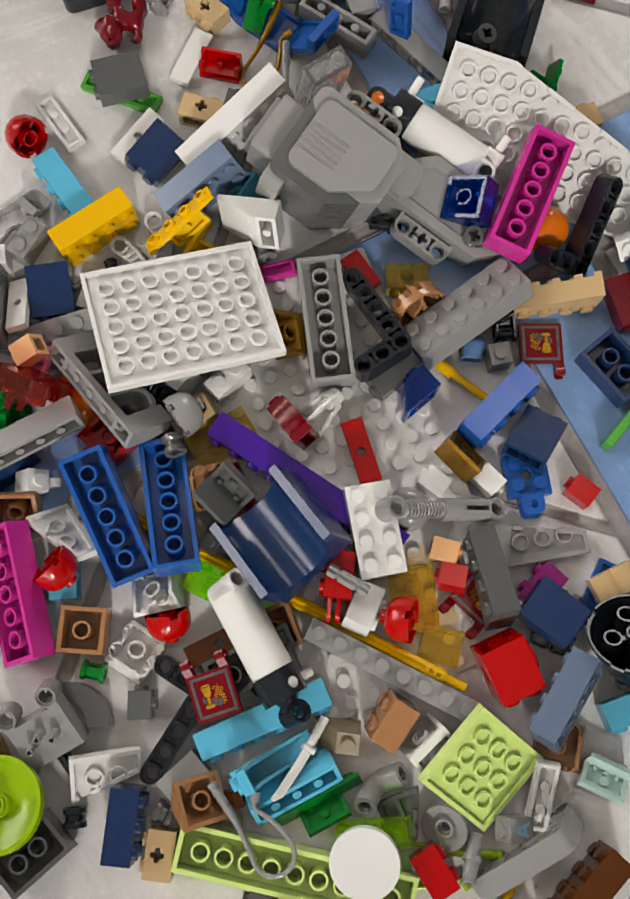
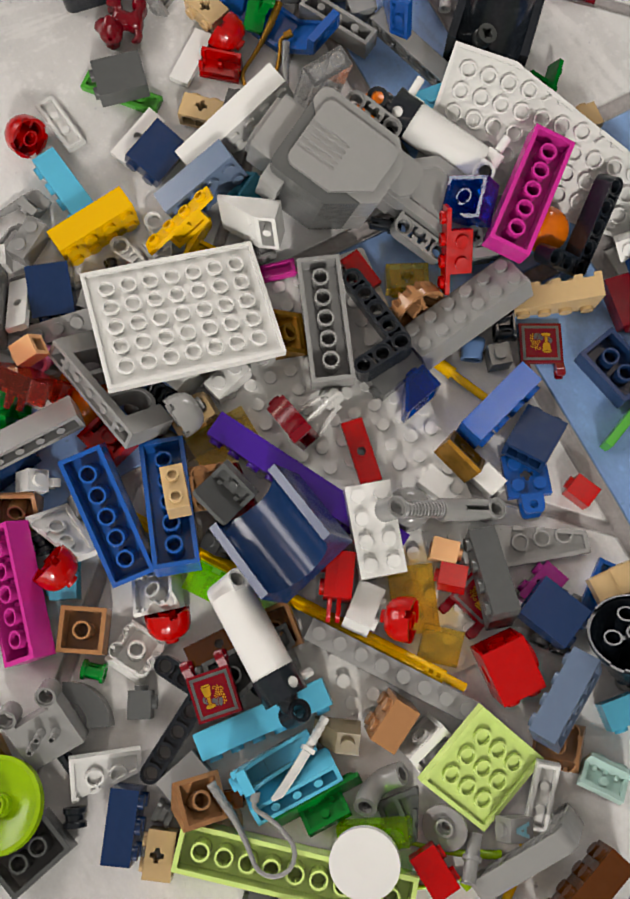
dark grey wheel [161,432,187,458] -> none
light grey axle [326,564,371,597] -> none
none -> black wheel [32,534,57,557]
none -> tan brick [159,463,192,519]
none -> red cylinder [208,11,245,52]
none -> red bracket [437,204,473,295]

